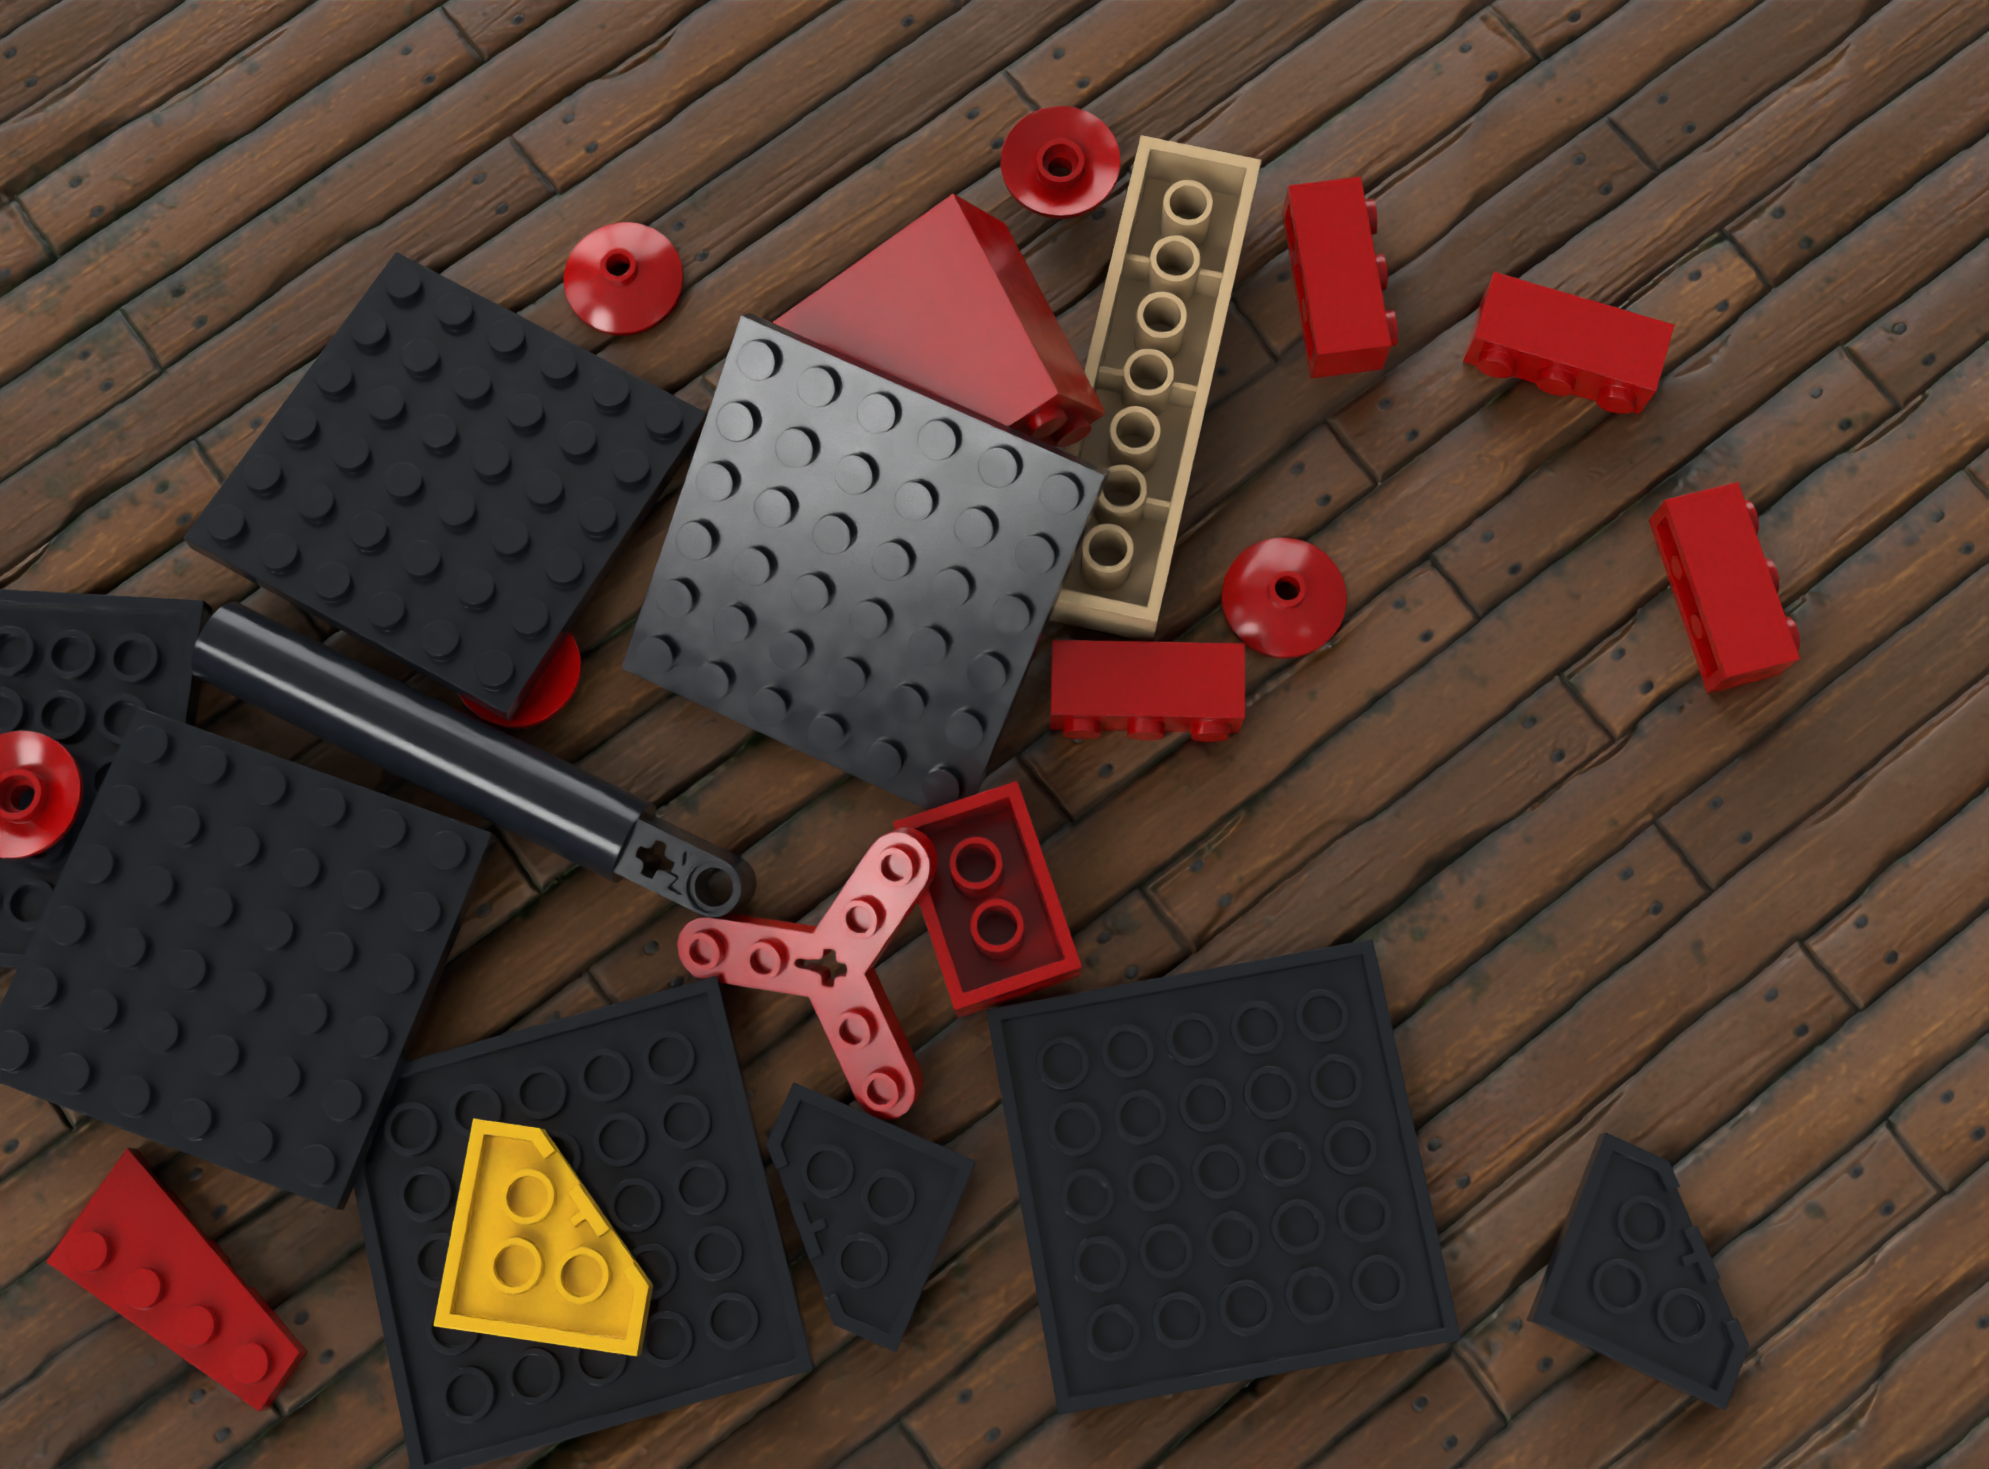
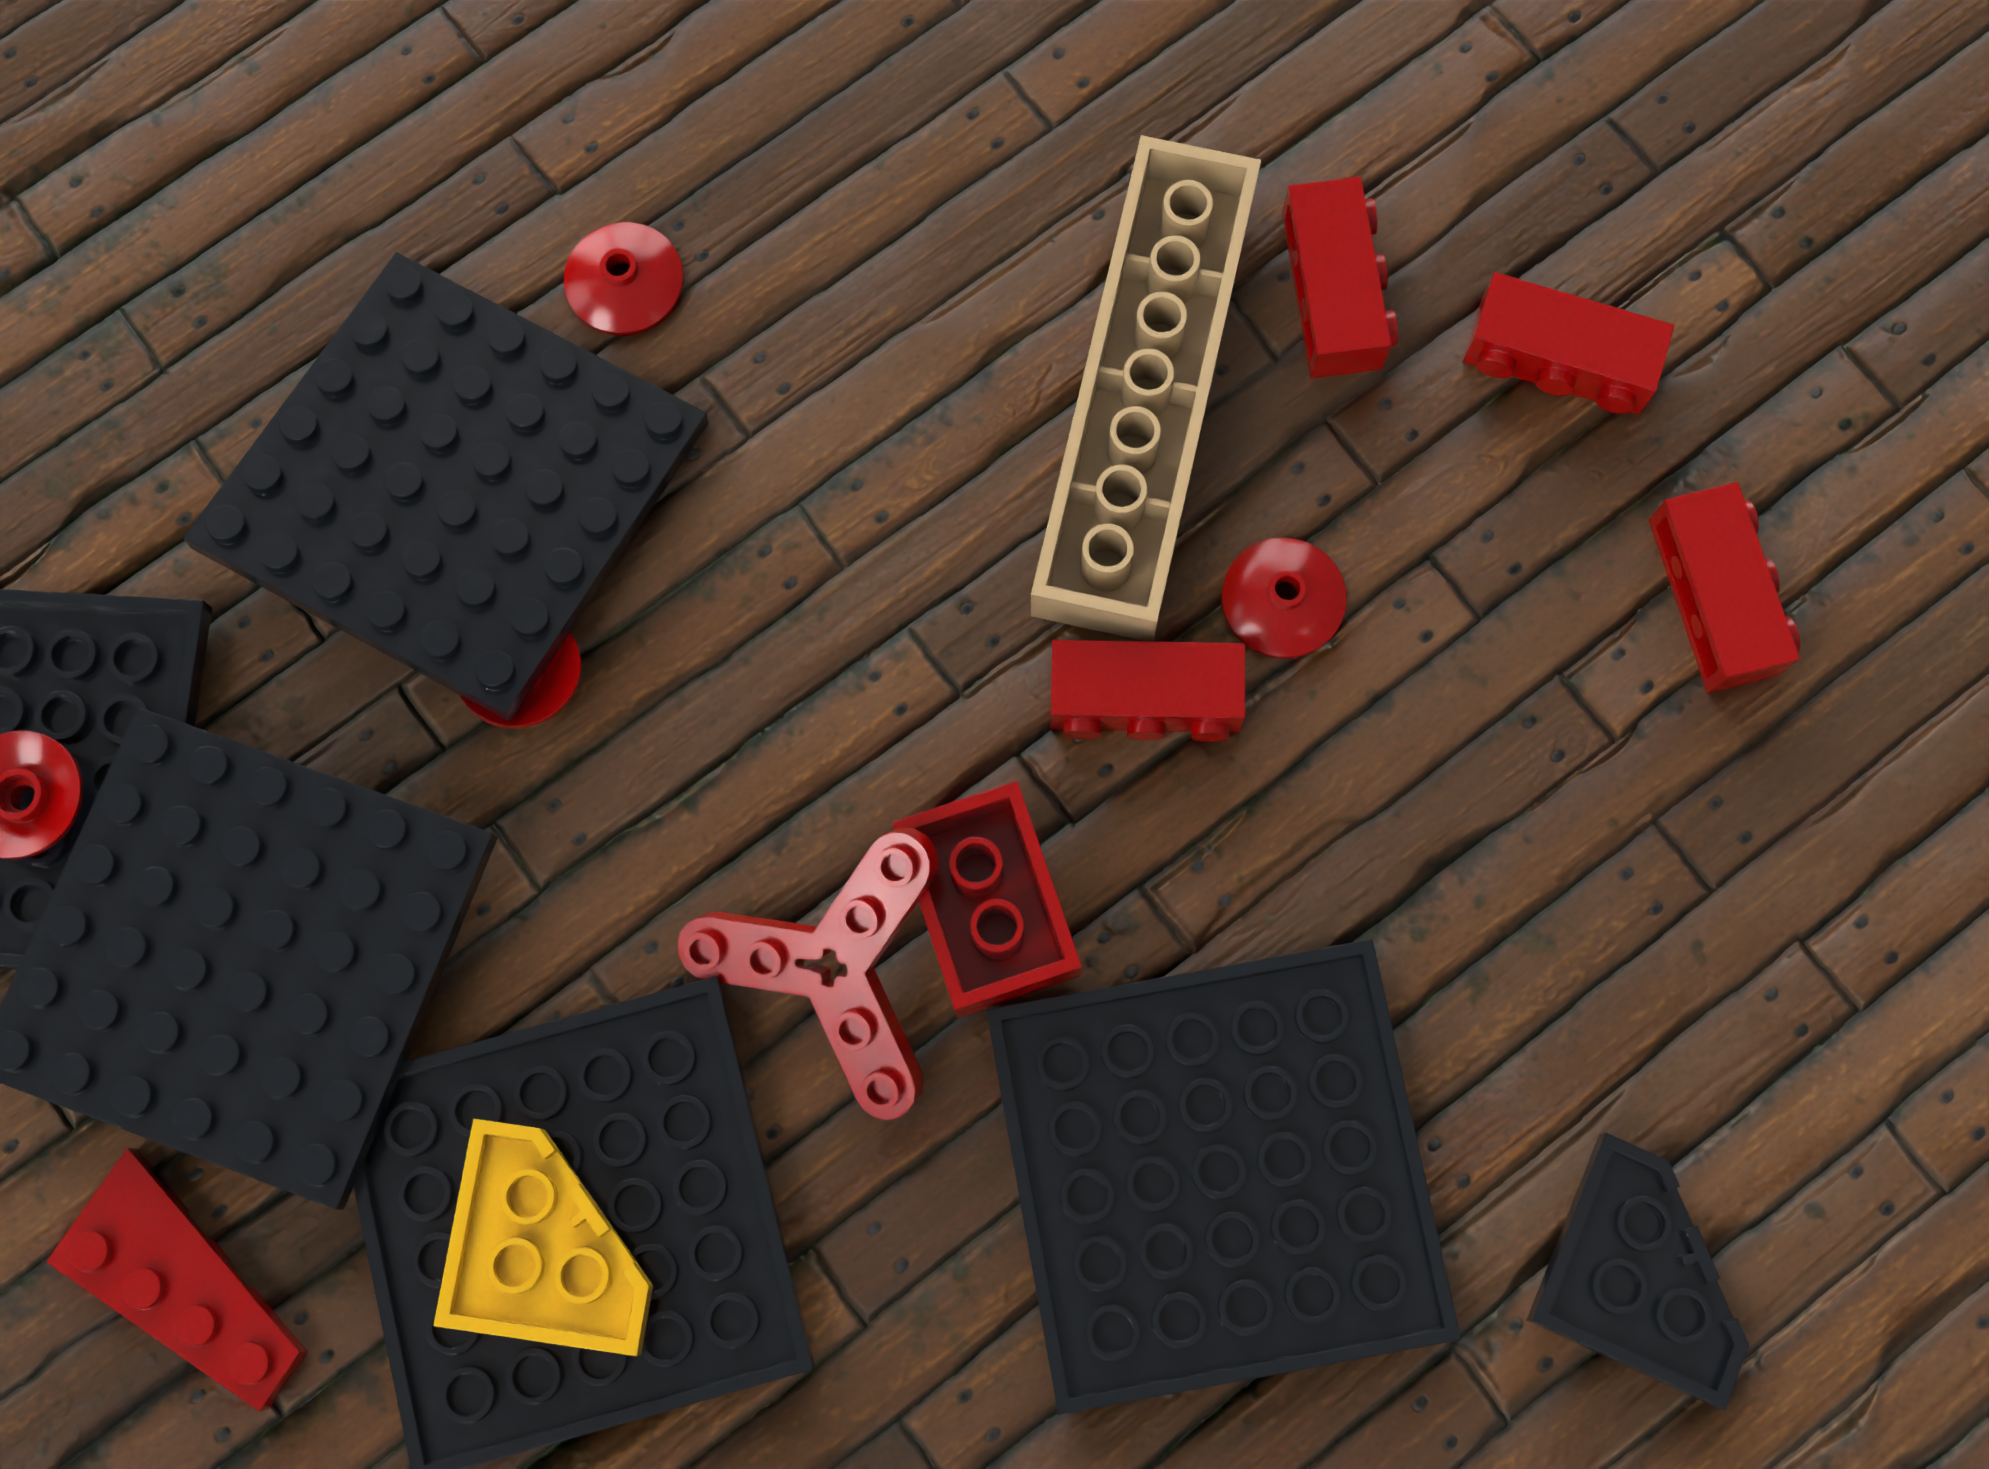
black piece [191,601,757,917] -> none
plate [622,313,1110,810] -> none
black plate [766,1082,977,1352] -> none
brick [772,194,1106,448] -> none
red dish [1000,106,1120,219] -> none

